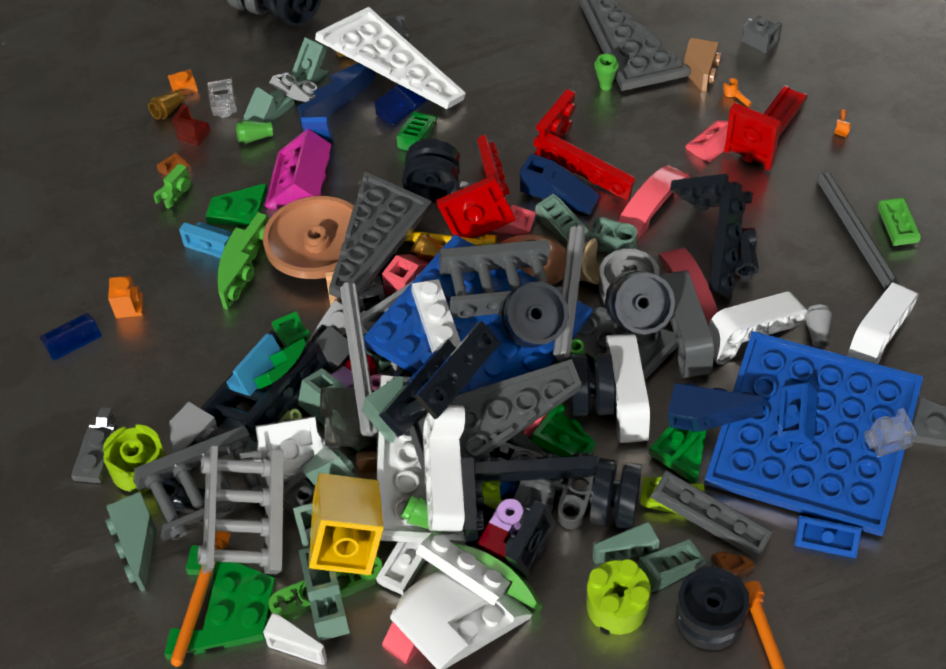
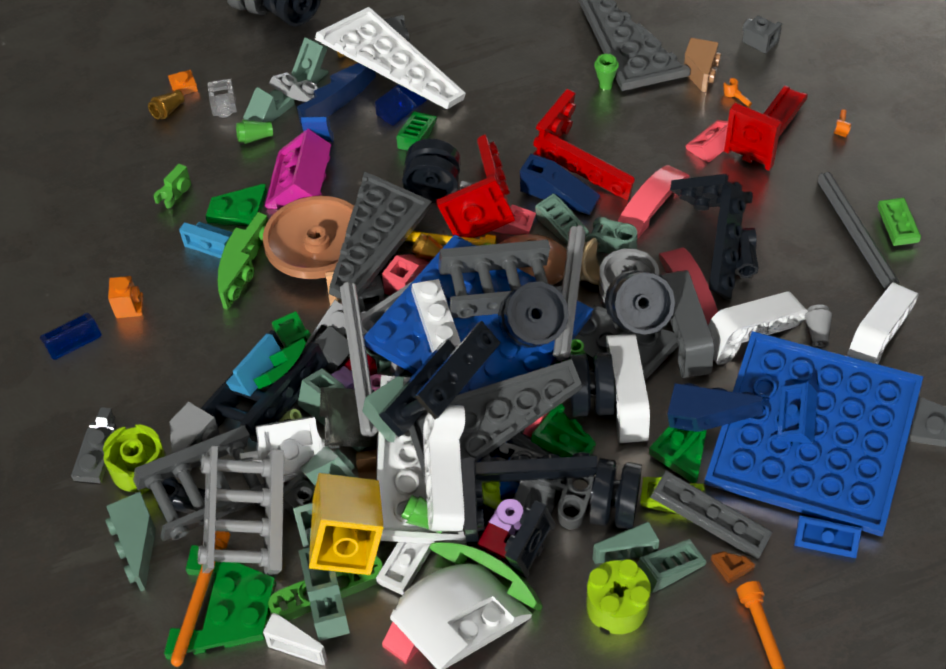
dark orange tile [156,152,192,175] -> none
clear red panel [172,104,211,146] -> none
white plate [416,531,511,606] -> none
black wheel [676,567,749,650] -> none
clear brick [864,408,917,457] -> none

